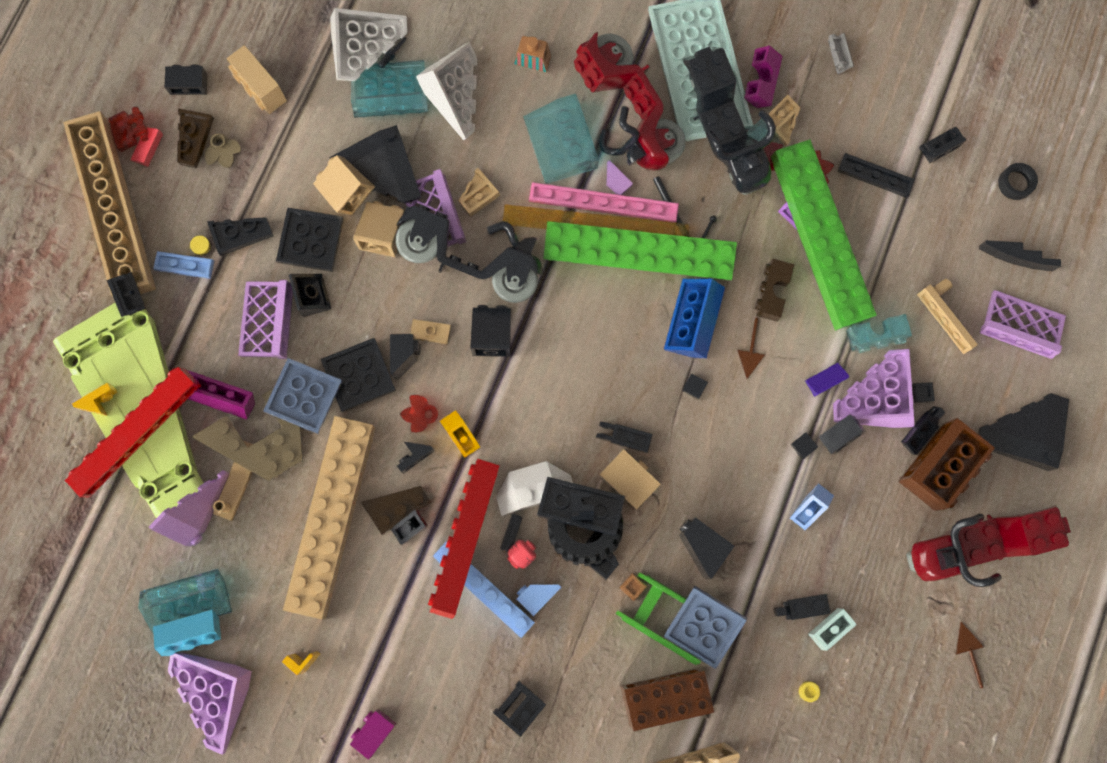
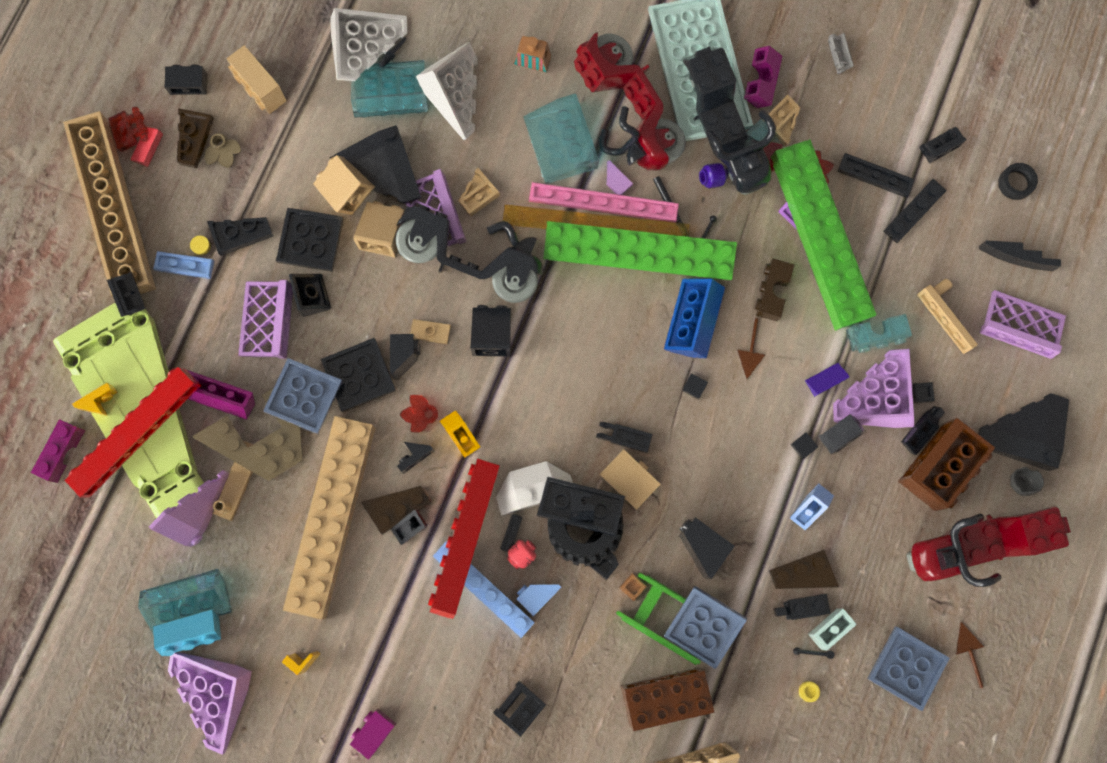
none -> magenta arch [30,419,85,483]
none -> dark purple head [699,163,728,189]
none -> dark brown wing [768,550,839,589]
none -> black hinge [793,647,835,659]
none -> sand blue plate [867,627,950,711]
none -> black plate [883,179,947,243]
none -> dark grey hair [1010,467,1044,496]

